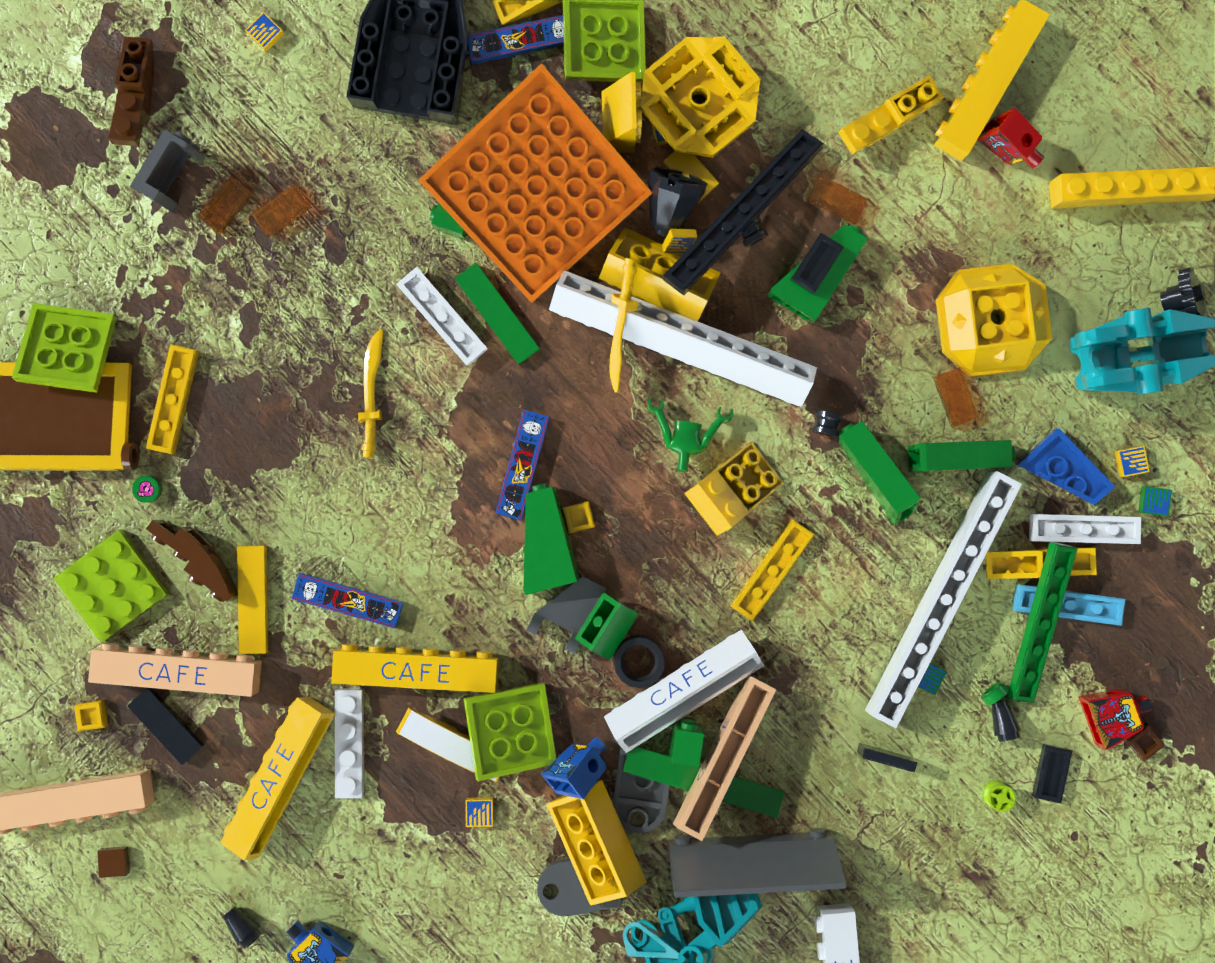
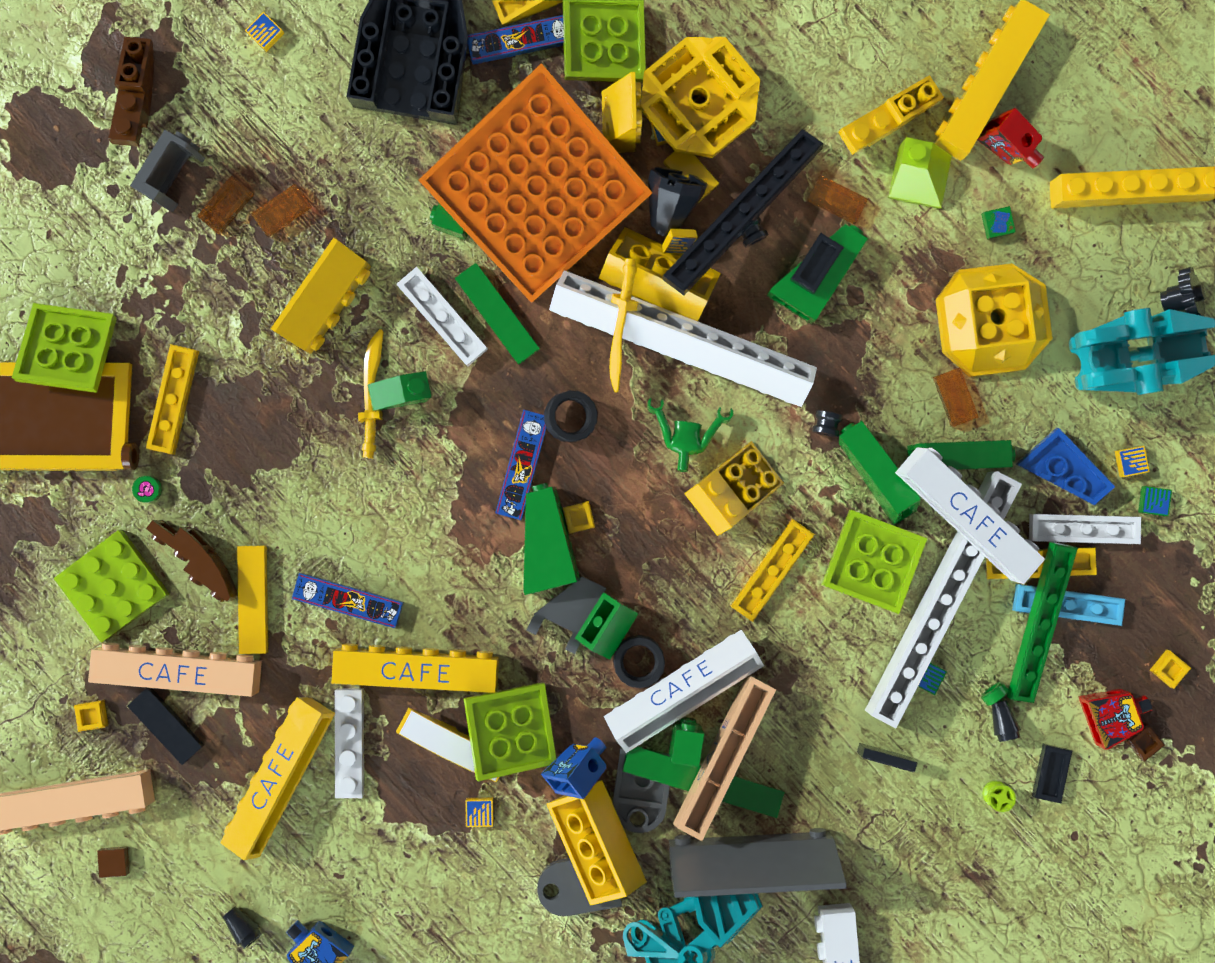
none -> yellow slope [271,238,371,354]
none -> slope [367,371,432,411]
none -> black tyre [544,390,598,442]
none -> lime plate [821,510,927,614]
none -> lime slope [888,137,952,209]
none -> white brick [895,448,1045,584]
none -> green tile [981,206,1016,240]
none -> yellow tile [1150,650,1191,689]

